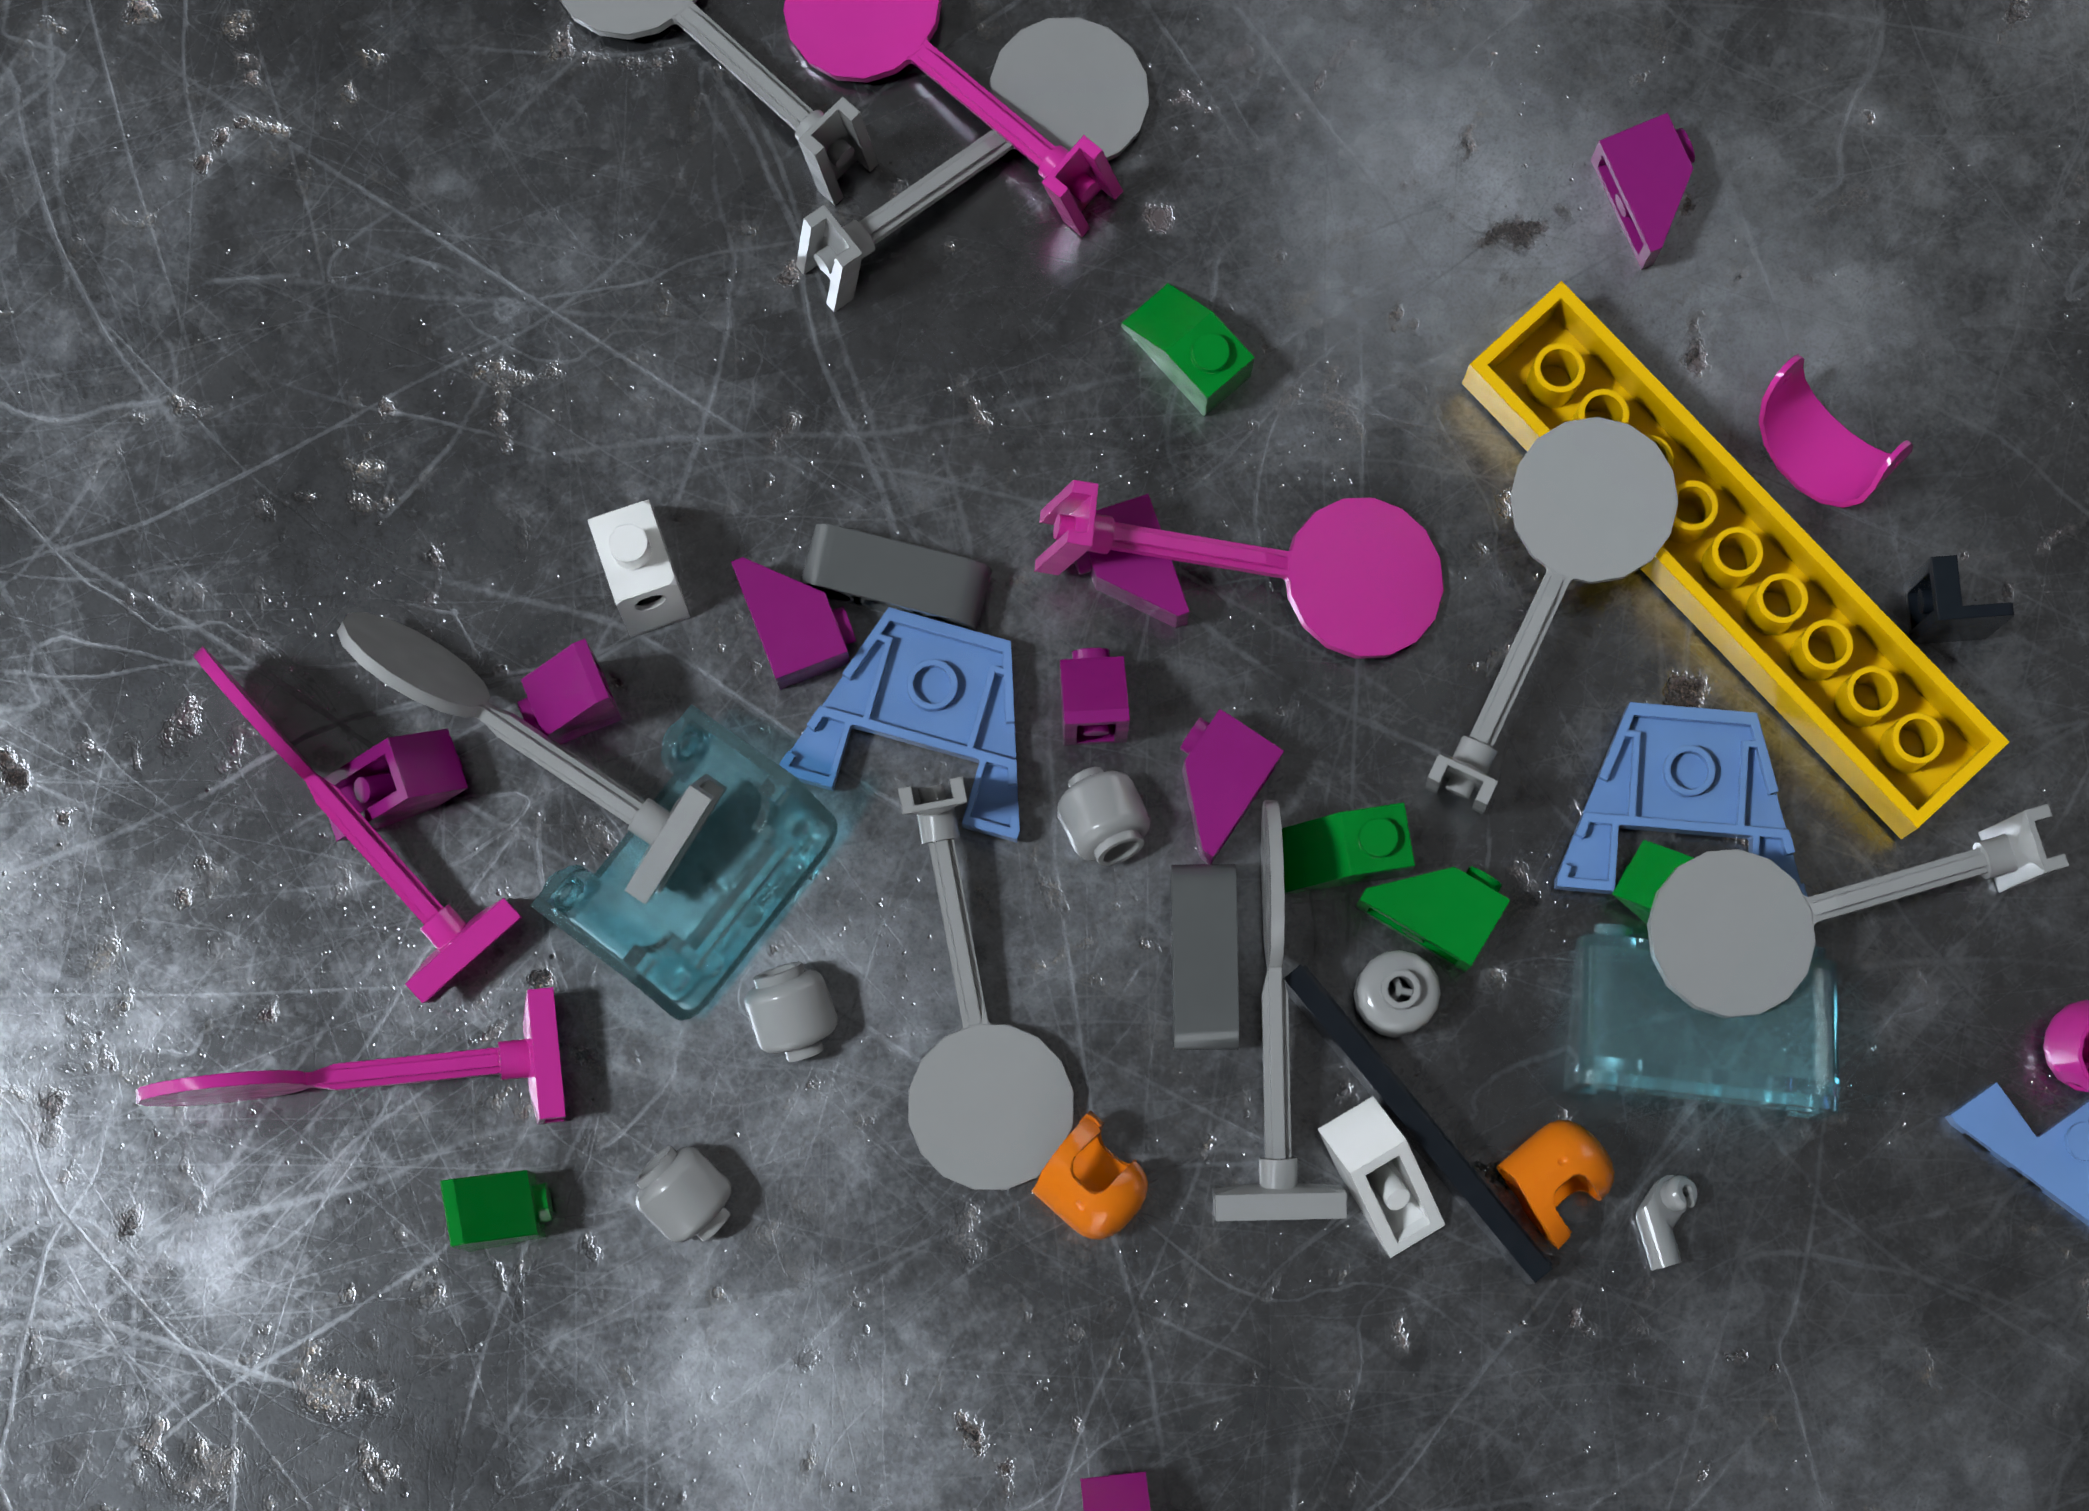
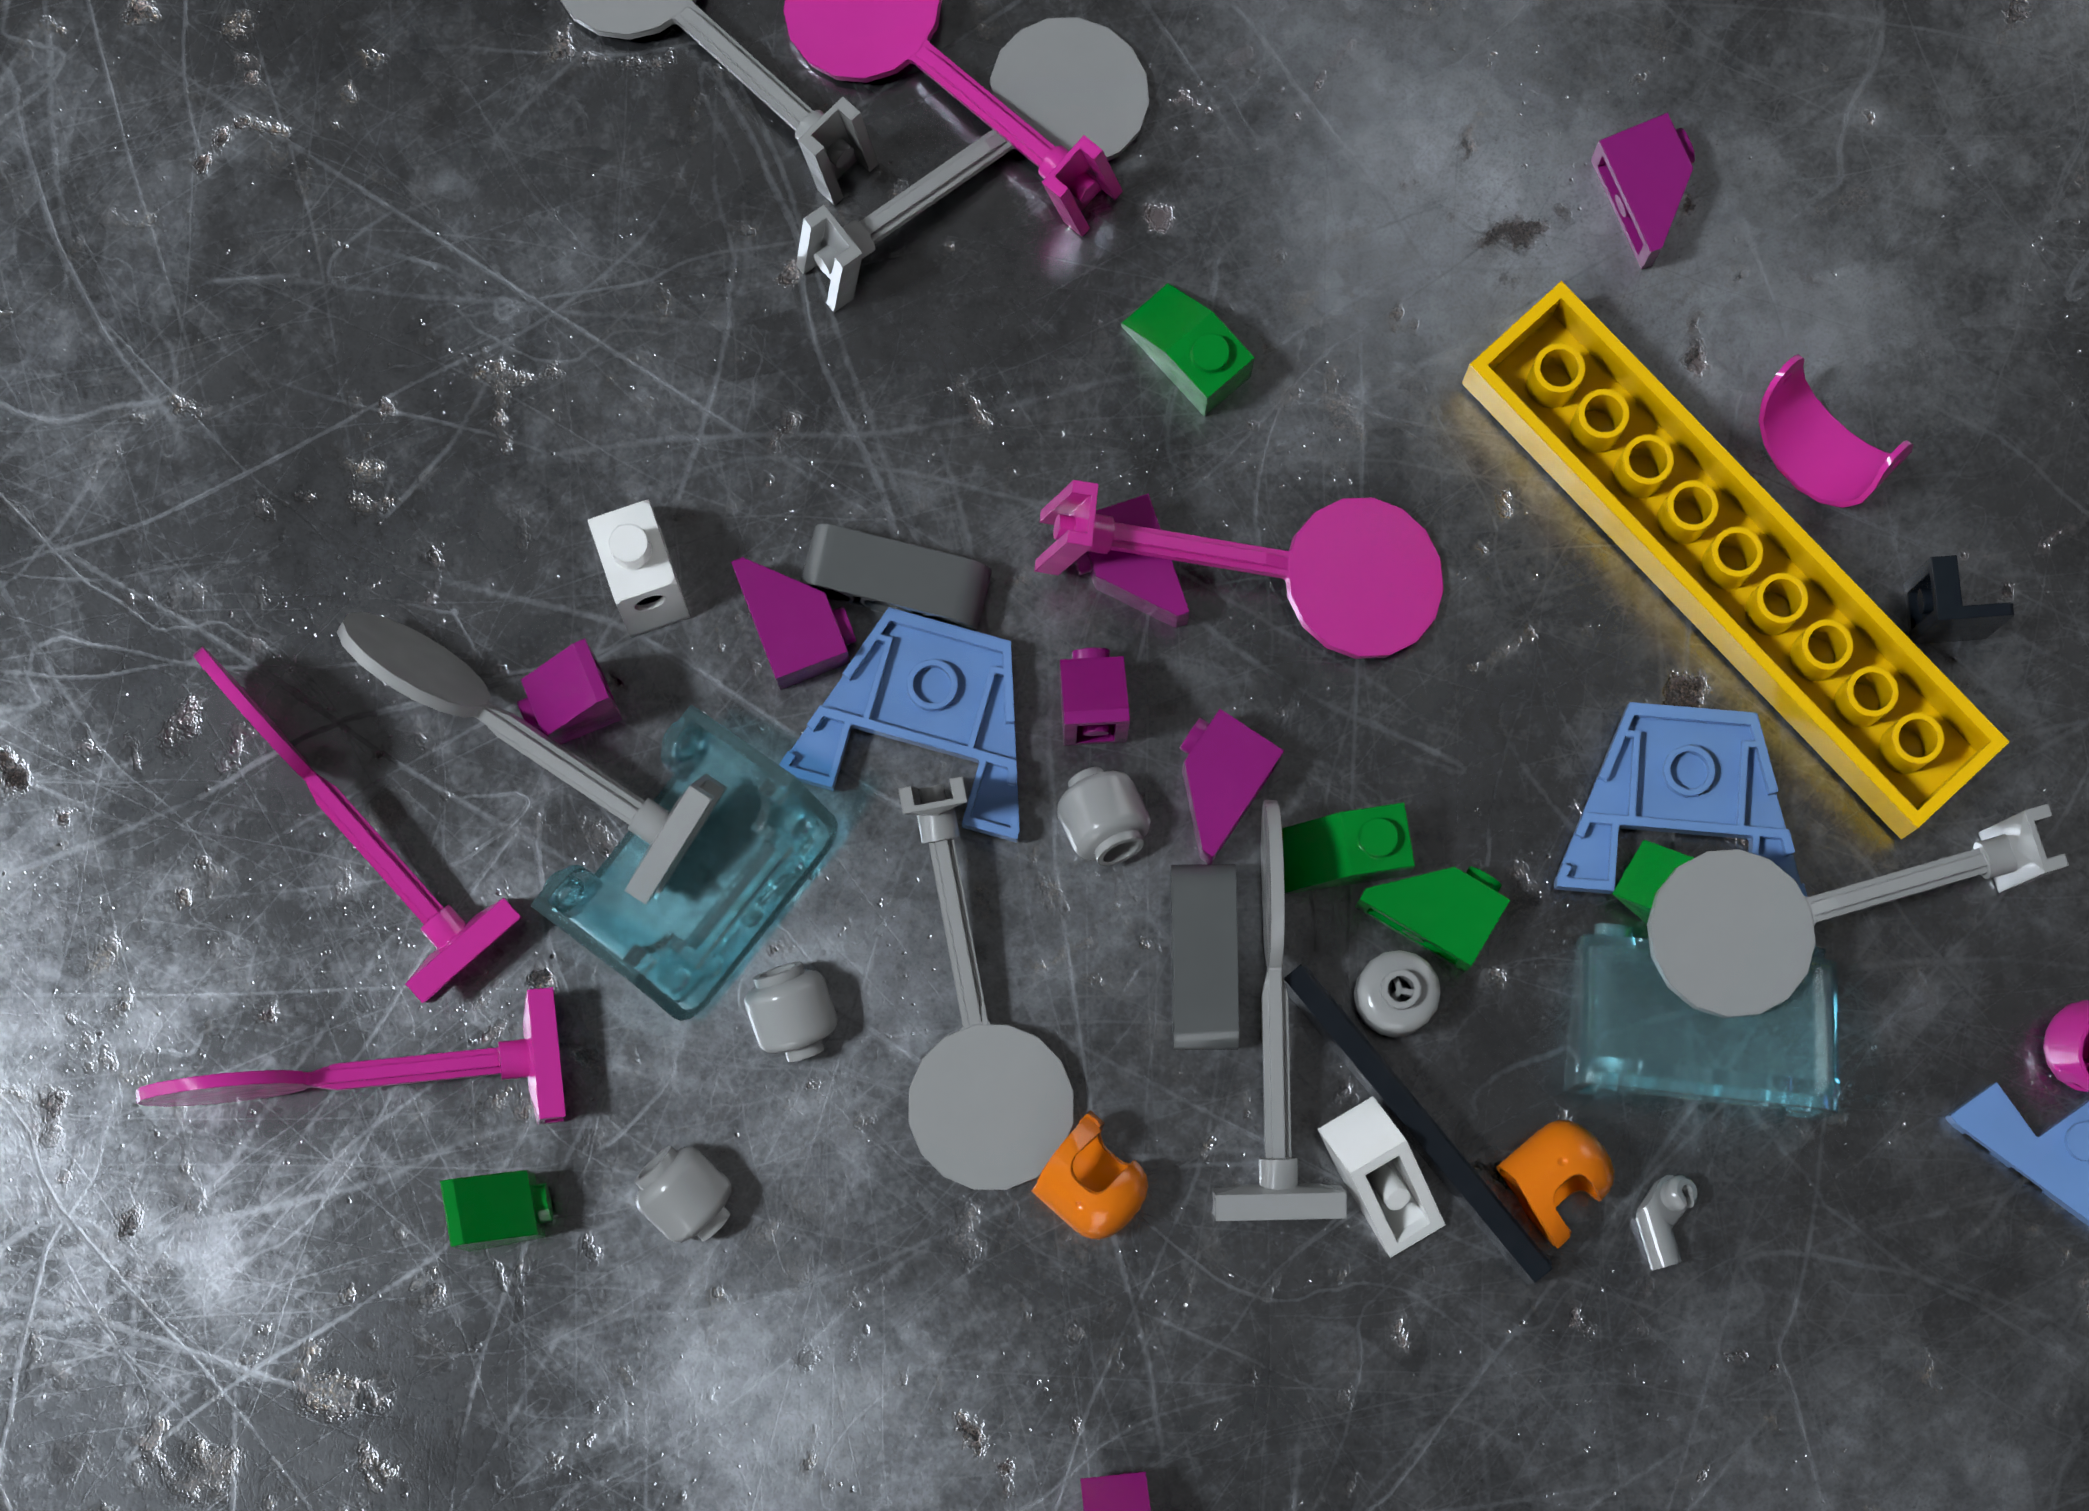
magenta slope [324,728,468,842] -> none
light grey piece [1425,417,1678,815] -> none

